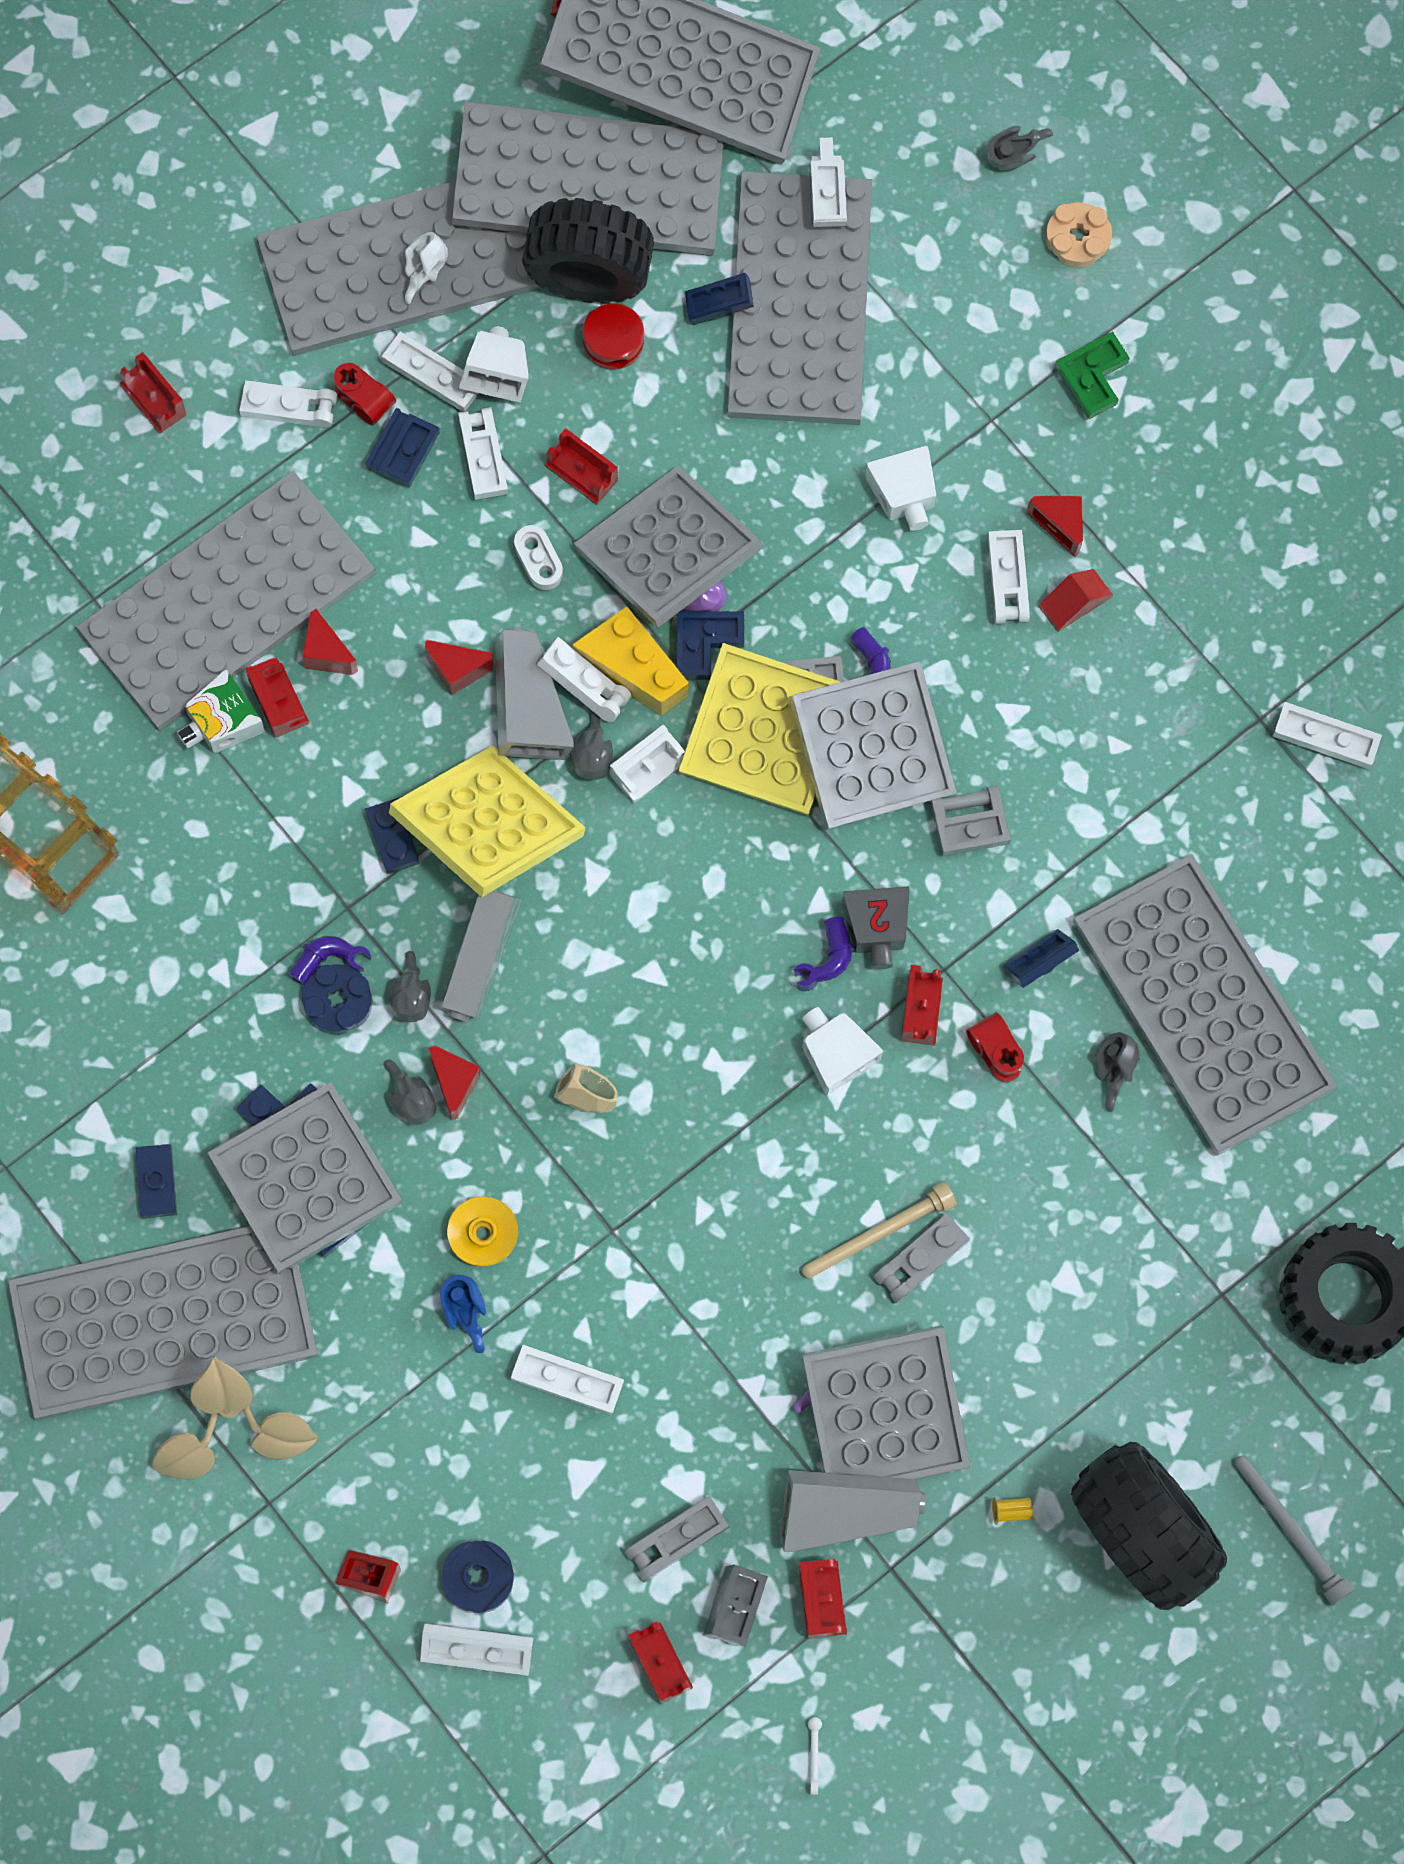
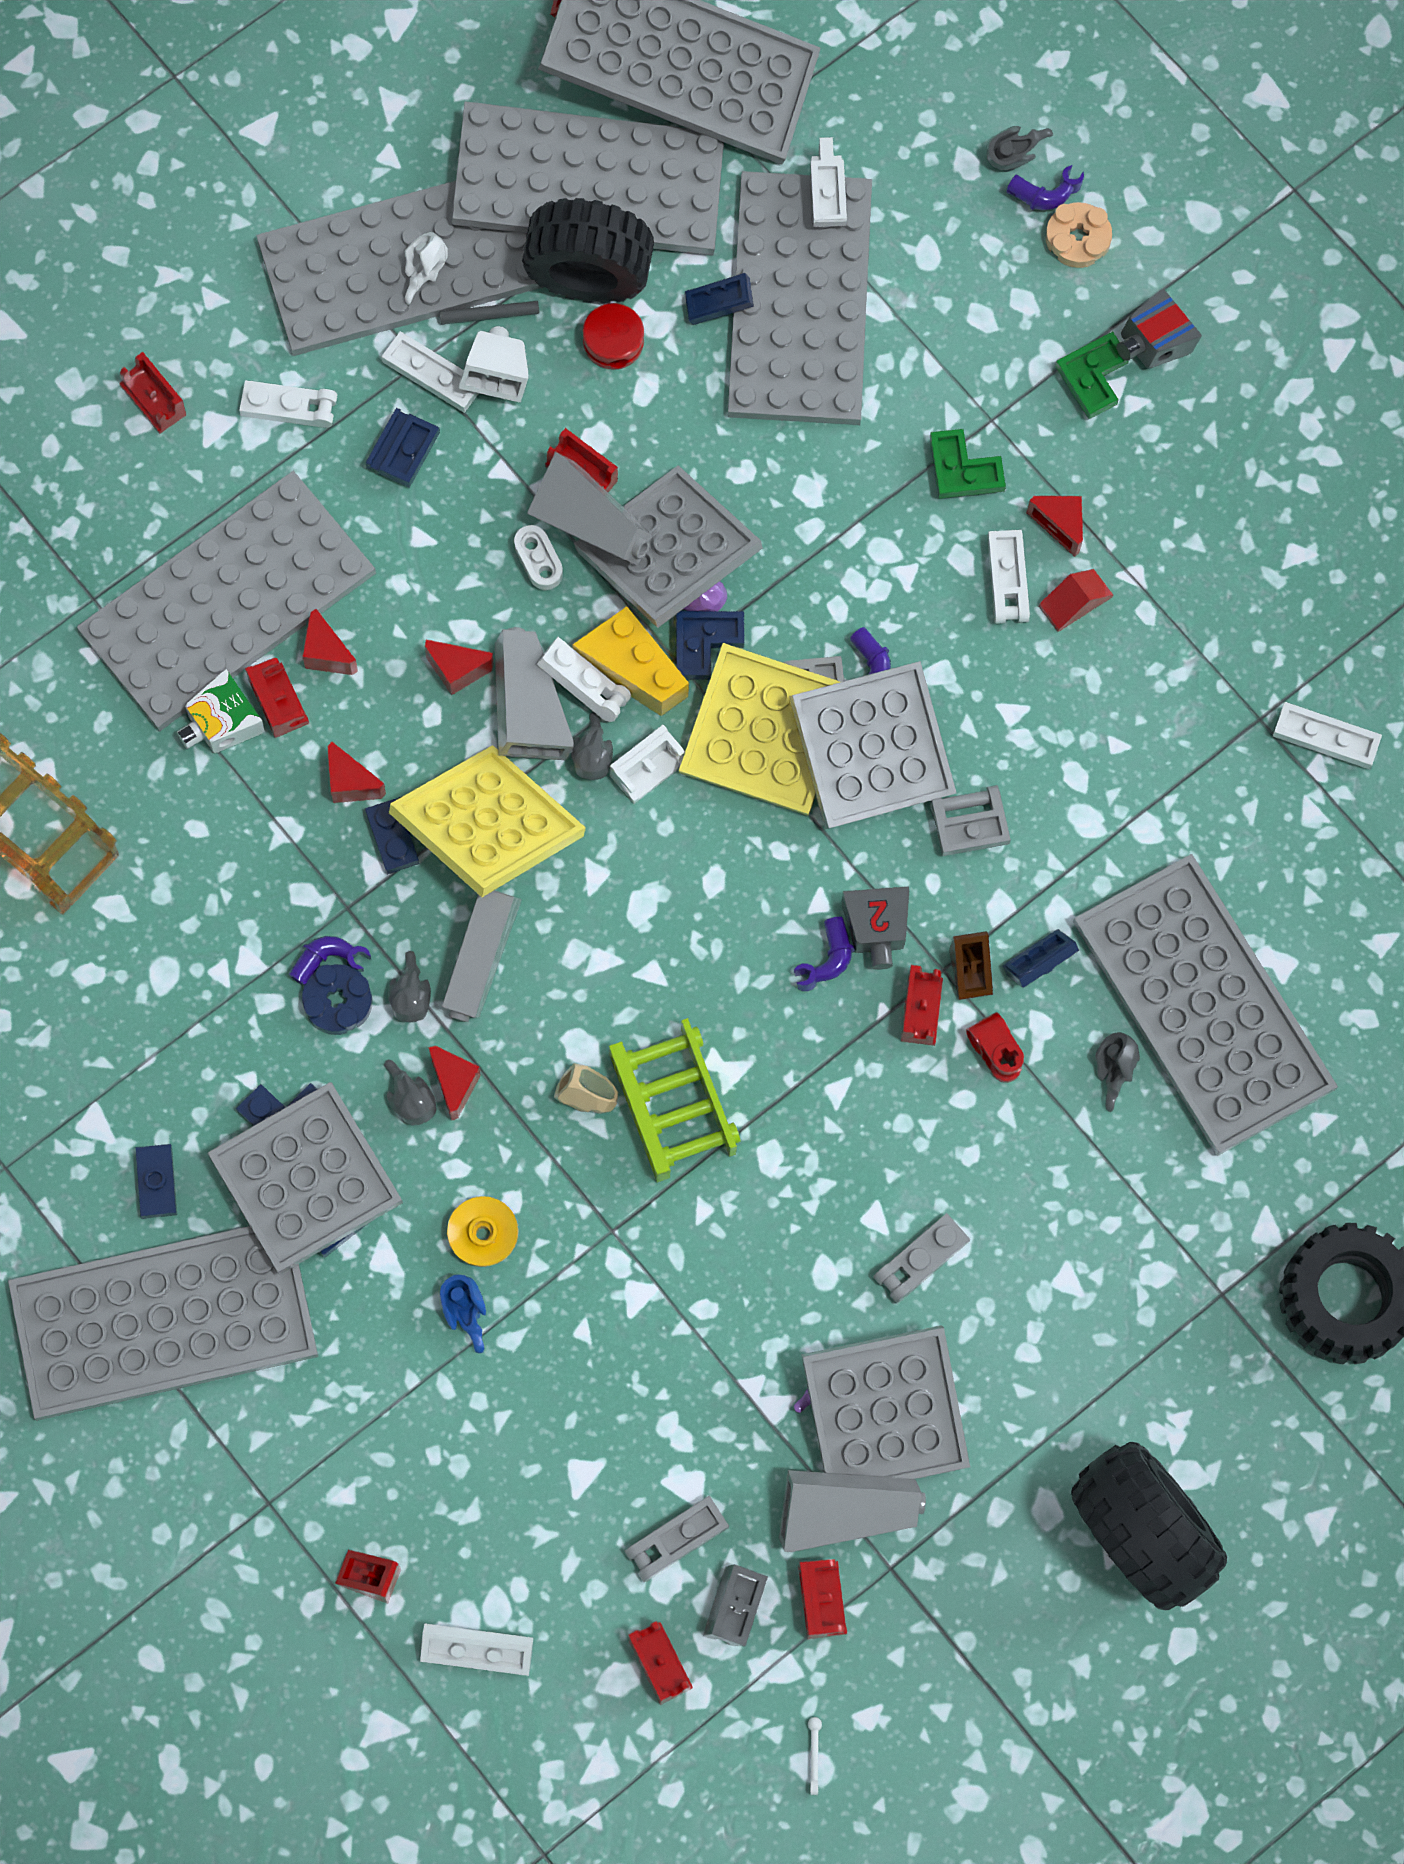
tan plant [153,1357,318,1479] -> none
red piece [333,363,396,426] -> none
dark blue plate [442,1540,515,1615] -> none
white plate [458,407,508,500] -> none
white plate [511,1345,624,1415] -> none
white torso [802,1007,883,1097] -> none
tan piece [802,1181,958,1278] -> none
white torso [865,446,936,531] -> none
yellow piece [992,1497,1033,1526] -> none
light grey piece [1235,1456,1355,1606] -> none
none -> red slope [328,742,386,803]
none -> dark grey bar [439,301,539,324]
none -> light grey slope [527,452,652,566]
none -> lime fence [609,1018,741,1183]
none -> green plate [929,429,1006,499]
none -> reddish brown slope [949,931,993,1000]
none -> dark purple piece [1006,165,1084,211]
none -> dark grey torso [1117,289,1202,368]

